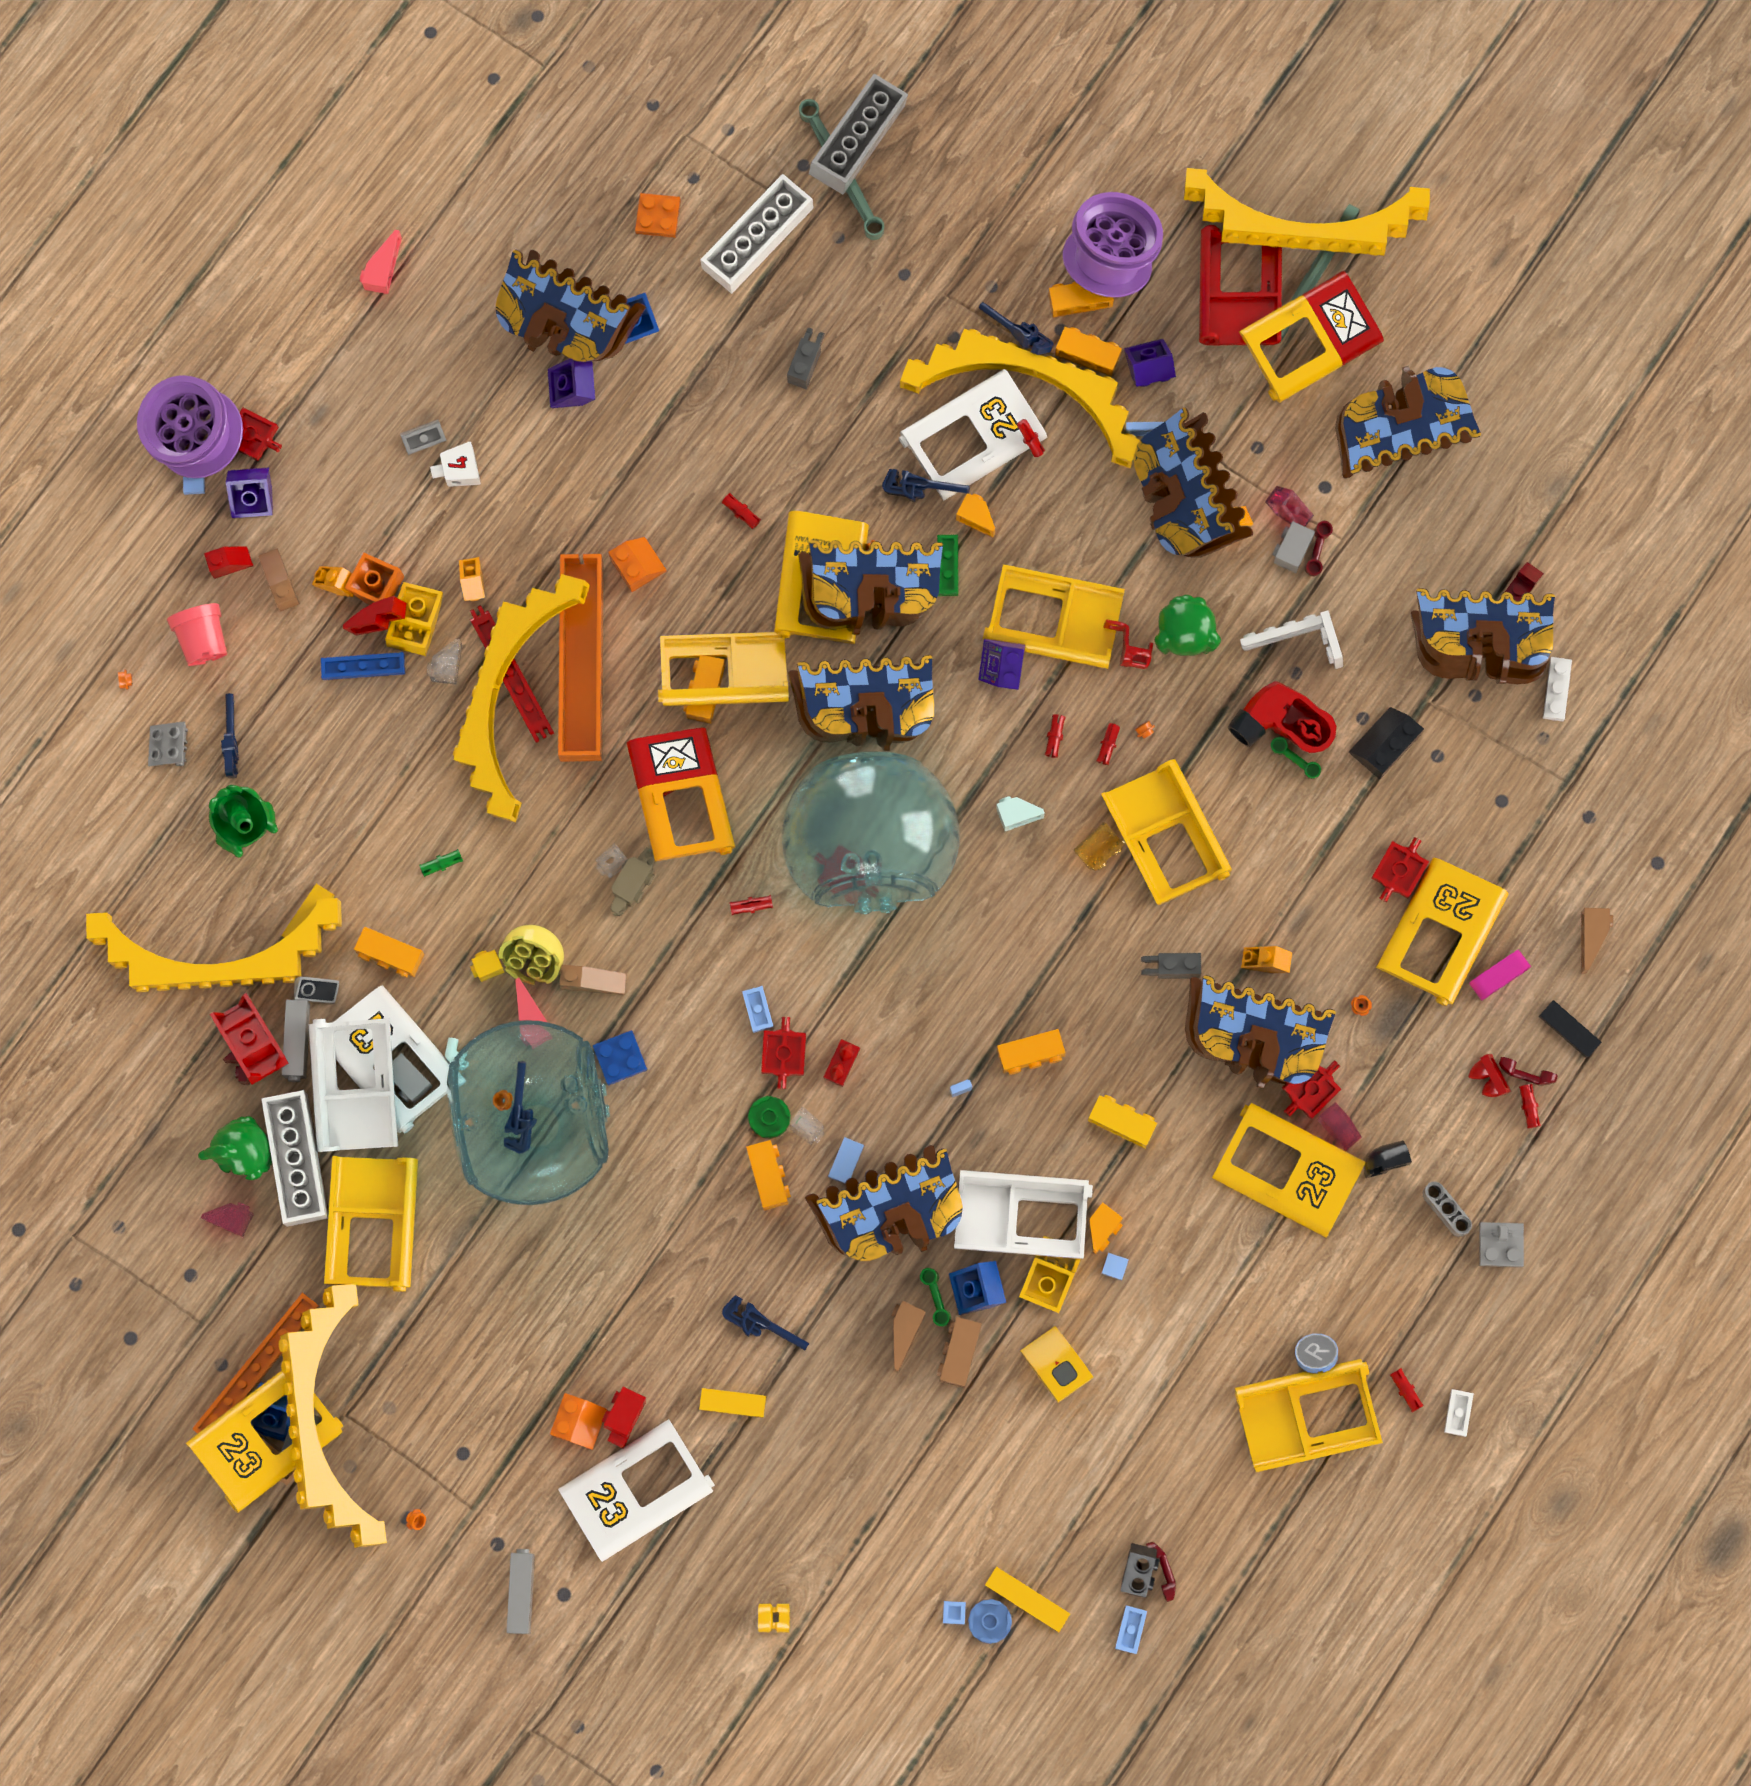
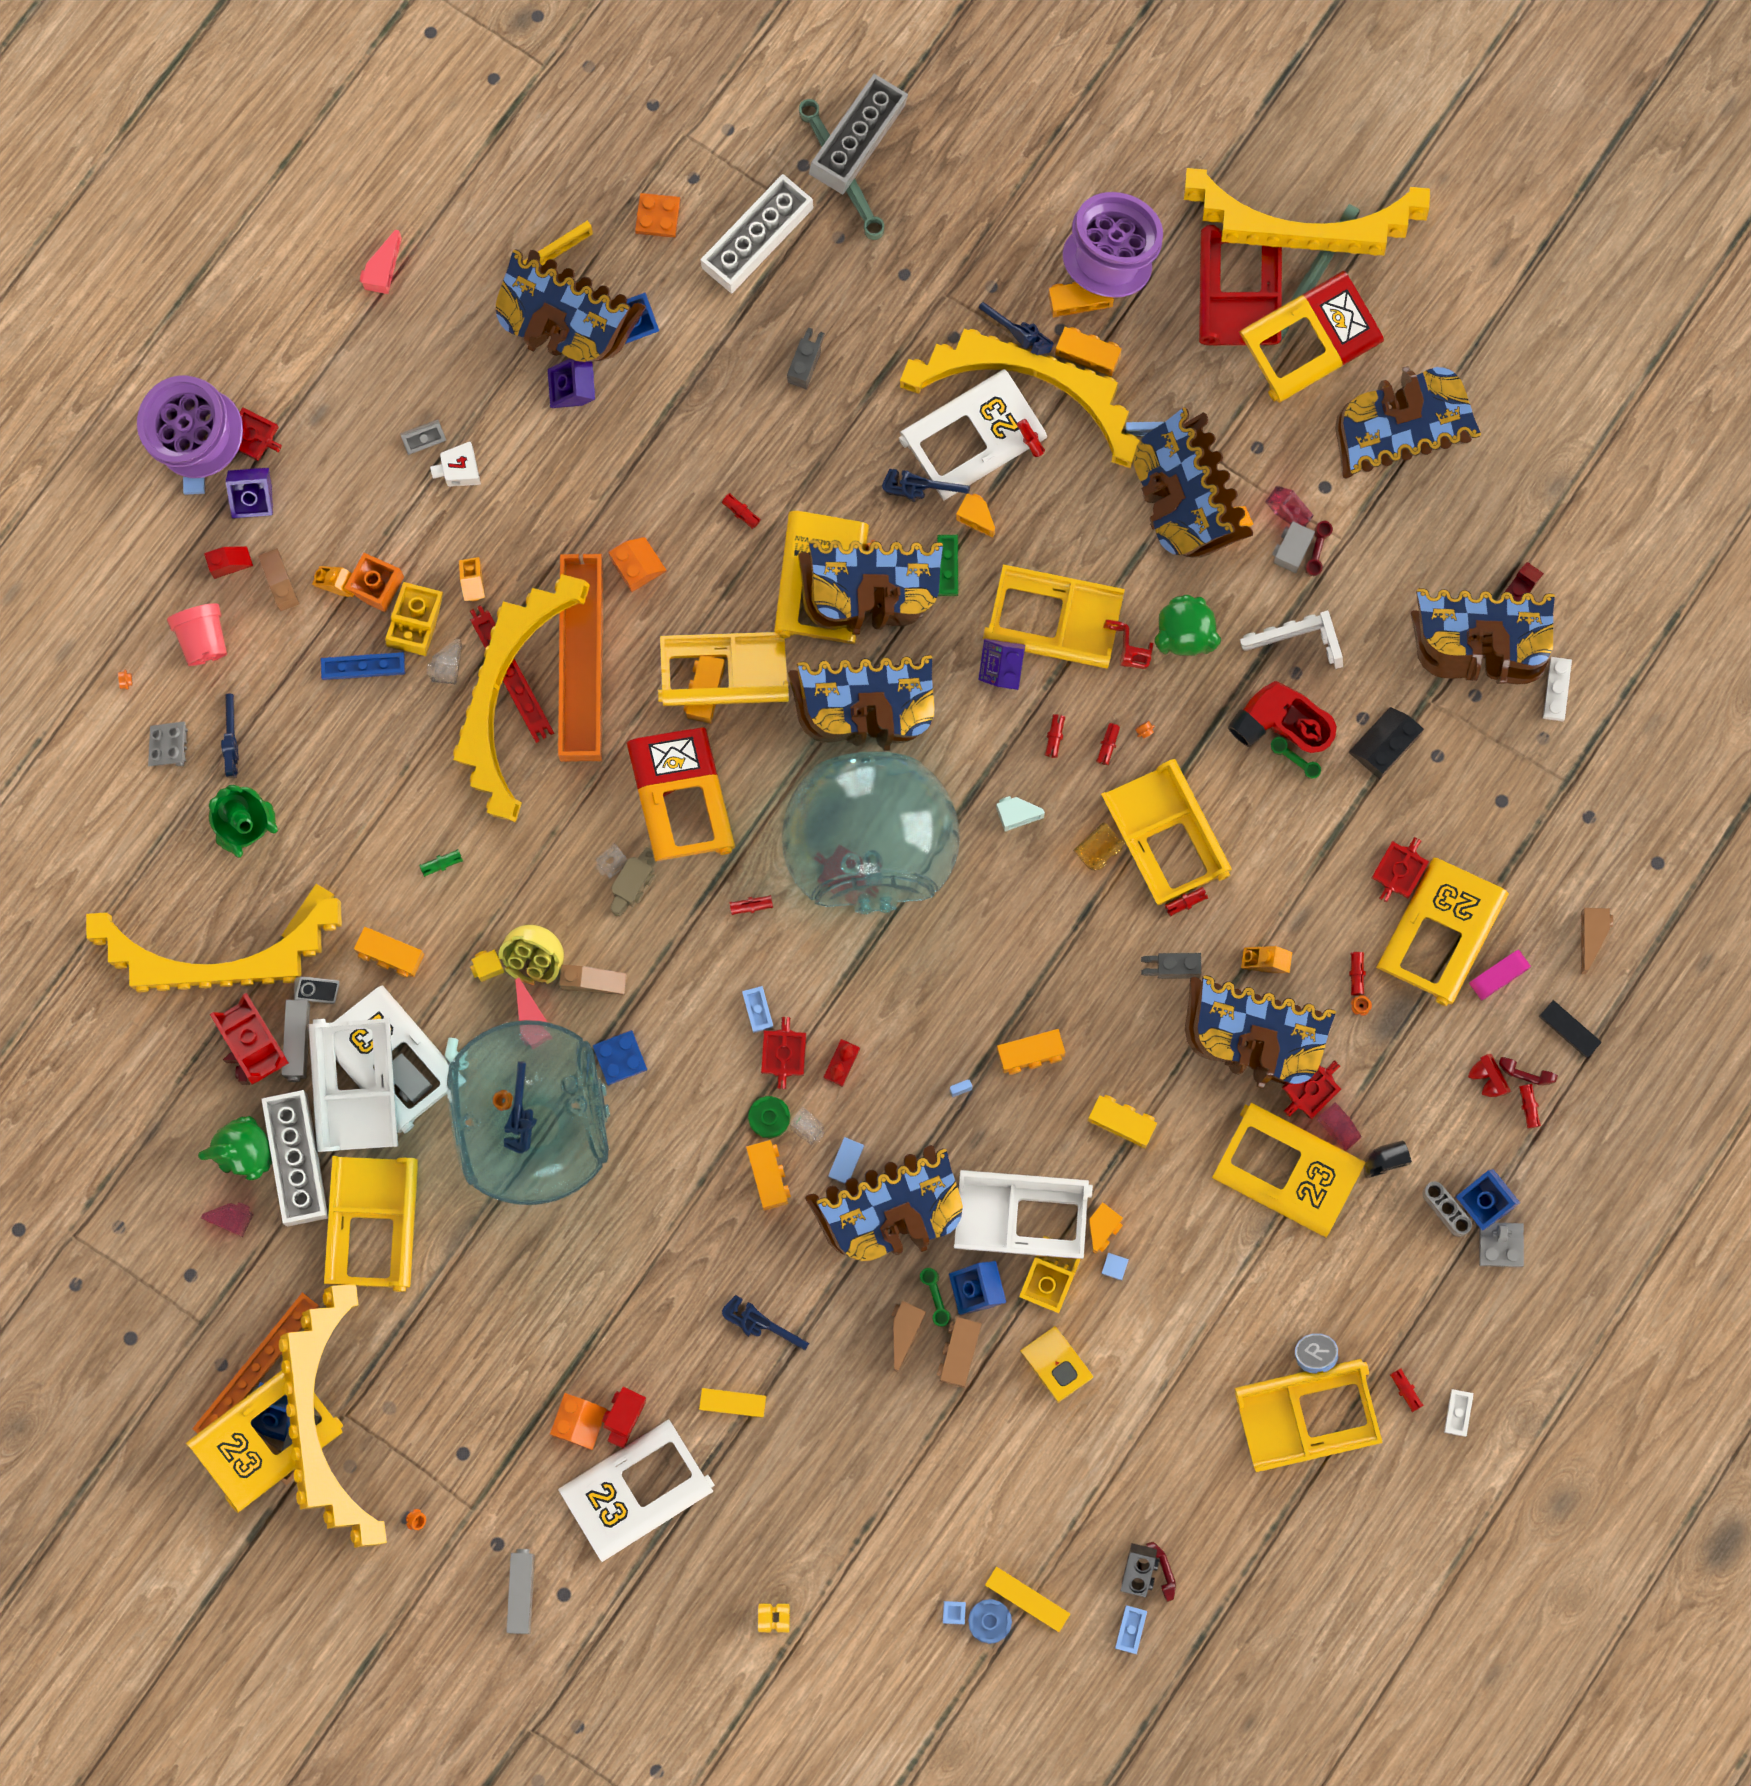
red slope [343,596,407,635] -> none
dark purple slope [1124,339,1176,387] -> none
none -> yellow tile [523,220,593,265]
none -> red pin [1164,887,1208,917]
none -> red pin [1349,952,1366,996]
none -> blue slope [1456,1169,1520,1231]

